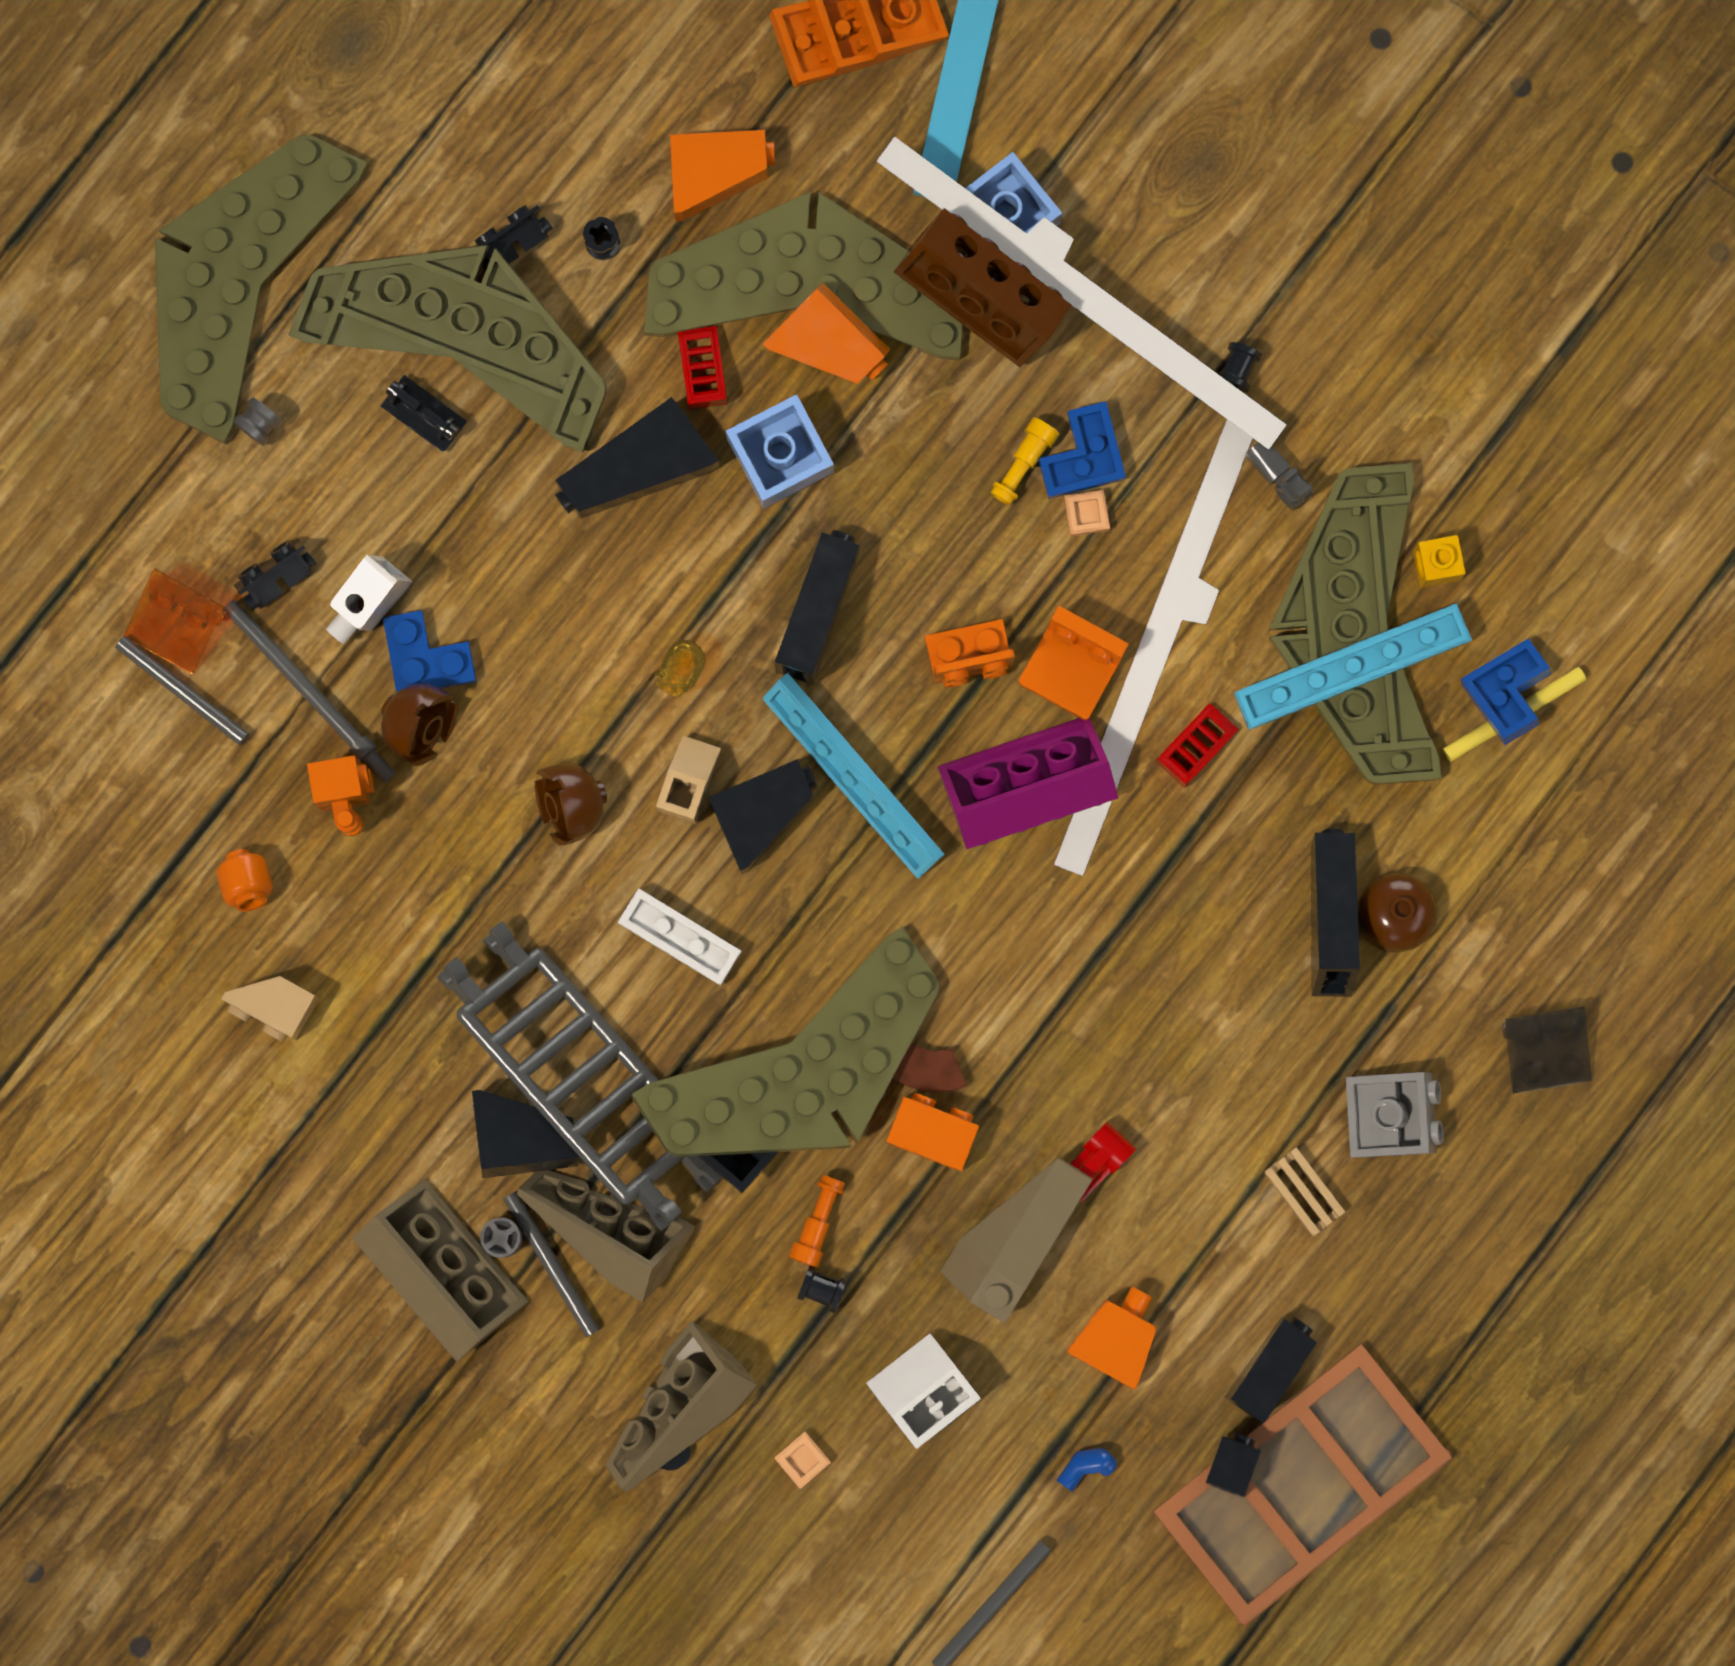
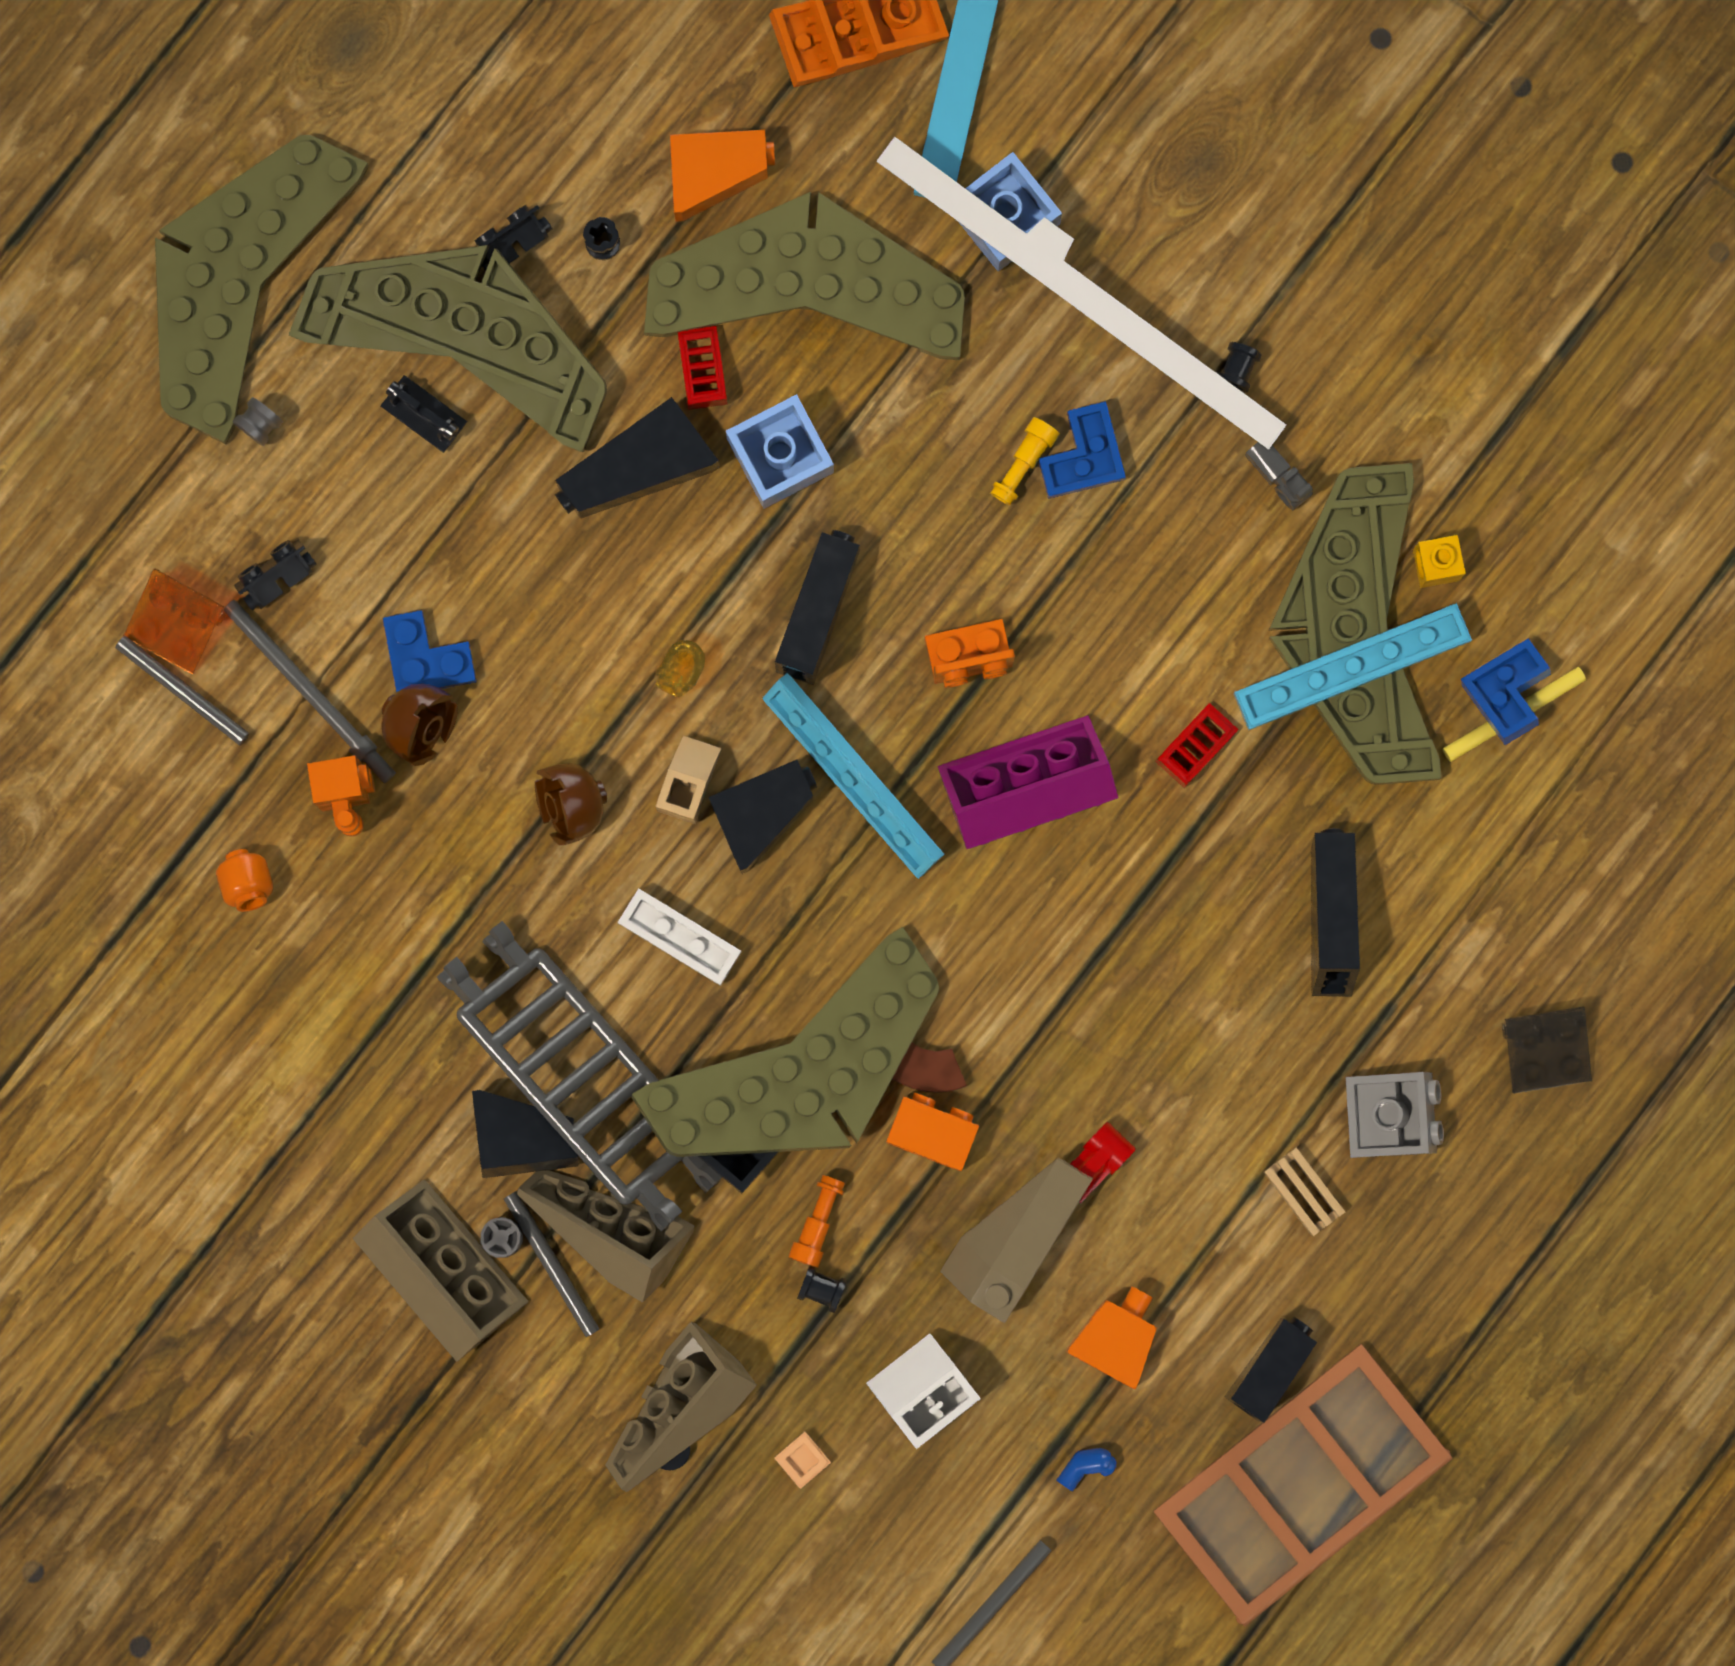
tan slope [221,976,319,1042] -> none
white torso [326,555,413,644] -> none
orange slope [763,282,890,384] -> none
reddish brown brick [894,208,1072,368] -> none
orange bracket [1018,605,1129,721] -> none
white sticker [1054,419,1253,876] -> none
light nougat tile [1064,490,1110,537] -> none
black brick [1205,1432,1261,1498] -> none
reddish brown cylinder [1358,873,1438,953] -> none

